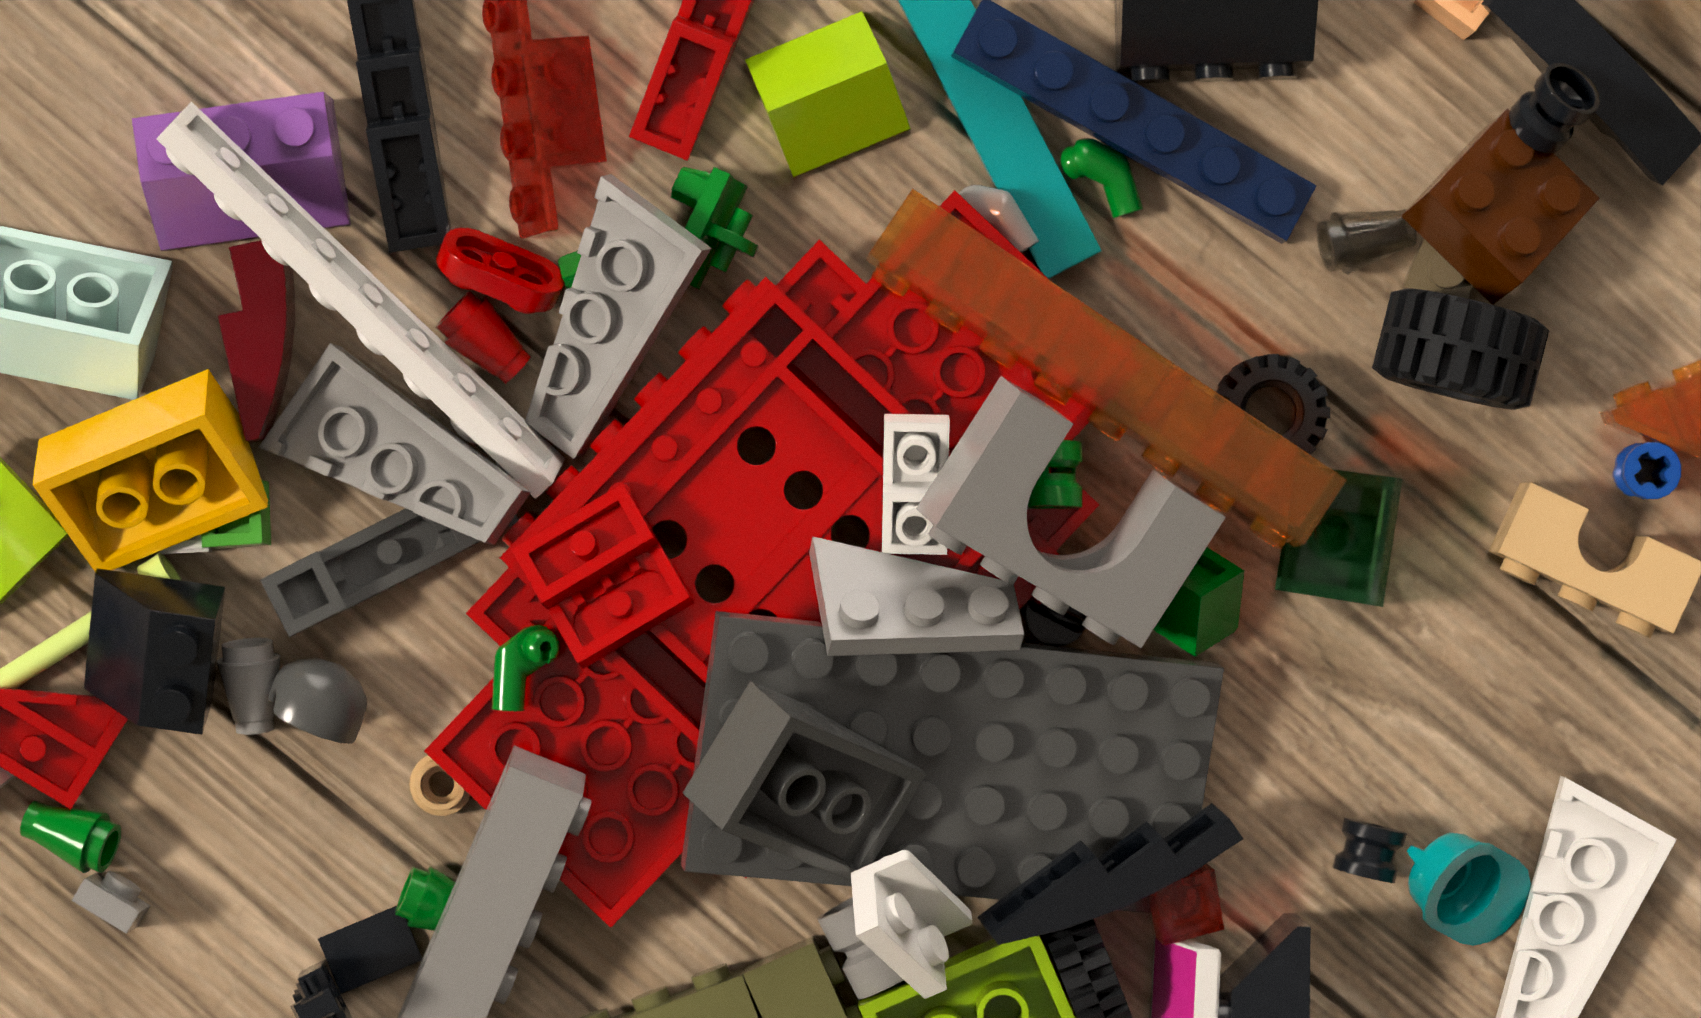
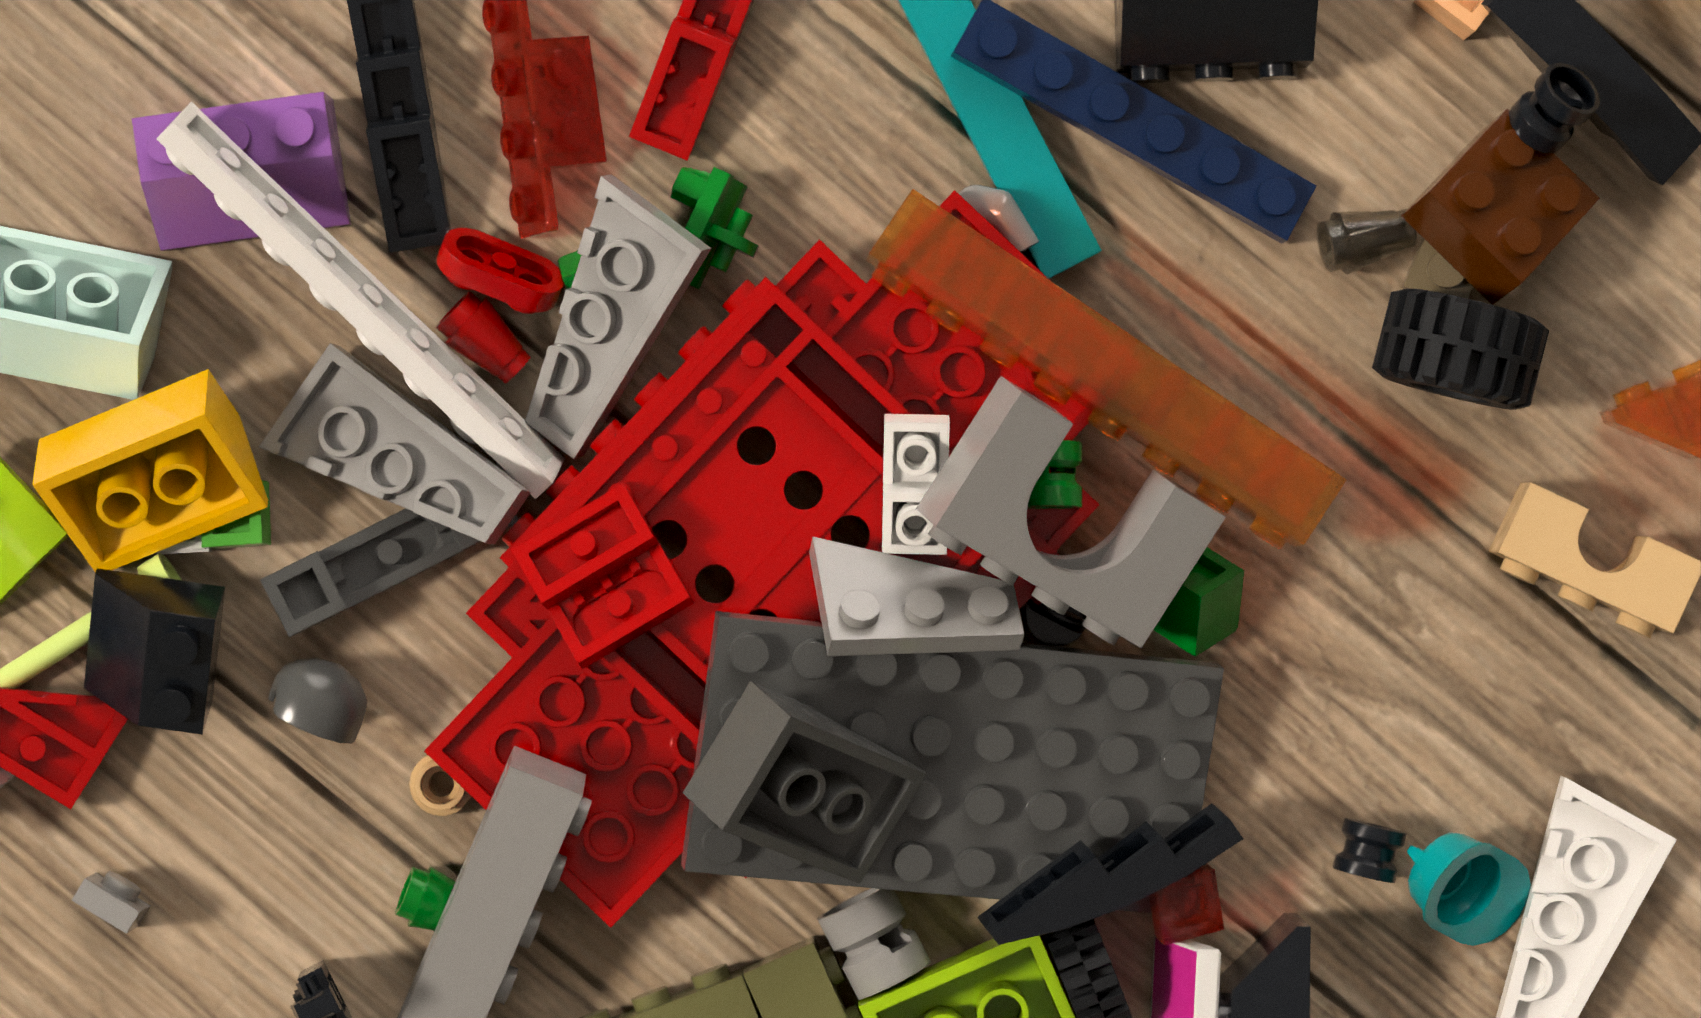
green cone [20,800,122,873] -> none
light grey cone [217,638,281,735] -> none
dark red slope [218,240,295,442] -> none
black piece [318,906,422,994] -> none
green arm [492,625,560,711] -> none
lime slope [745,11,911,178] -> none
white bracket [851,850,972,999] -> none
green arm [1060,138,1143,219] -> none
black tyre [1211,354,1330,470] -> none
clear green slope [1275,464,1403,607] -> none
blue bush [1612,442,1681,499] -> none

